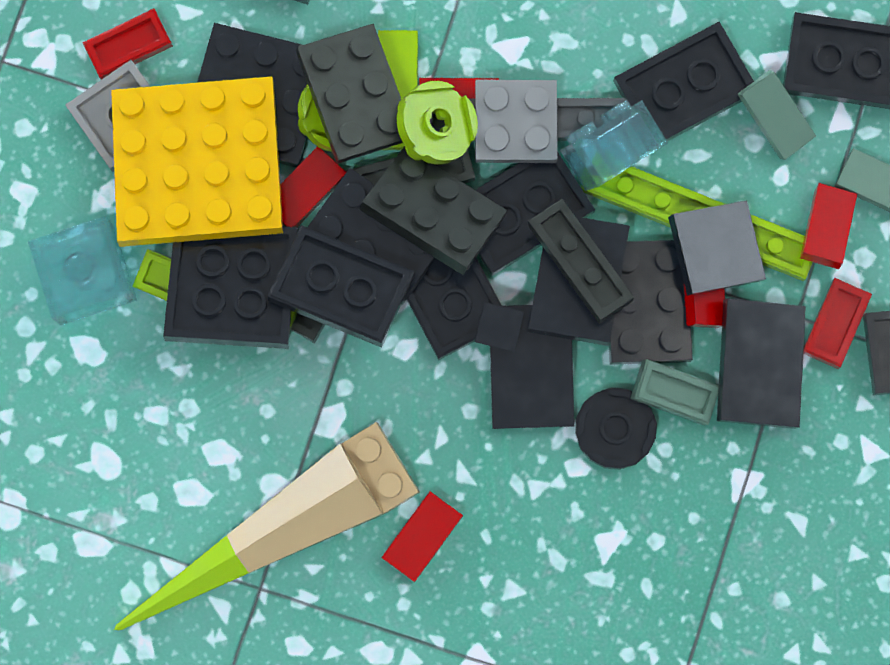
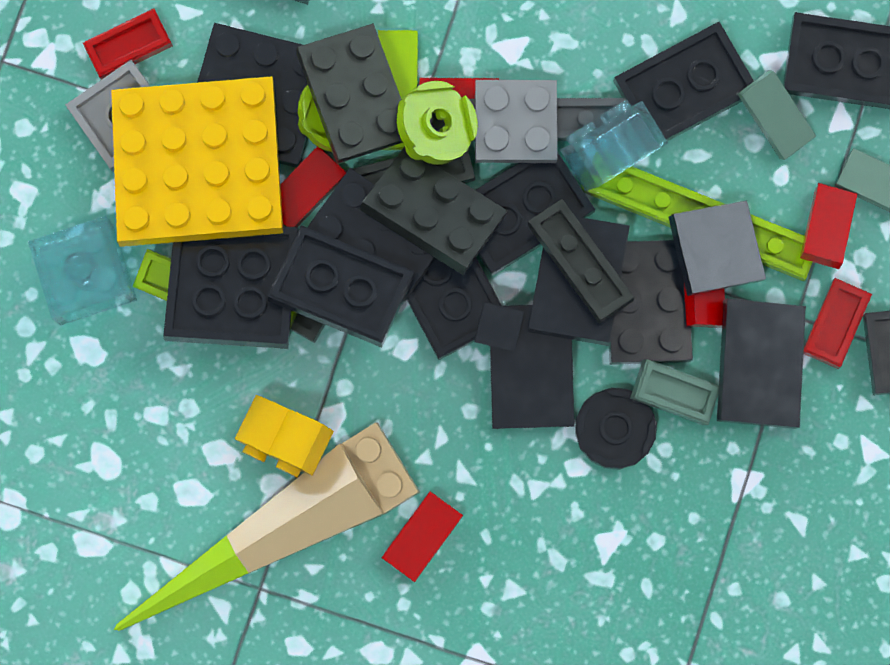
none -> yellow brick [235,395,334,478]

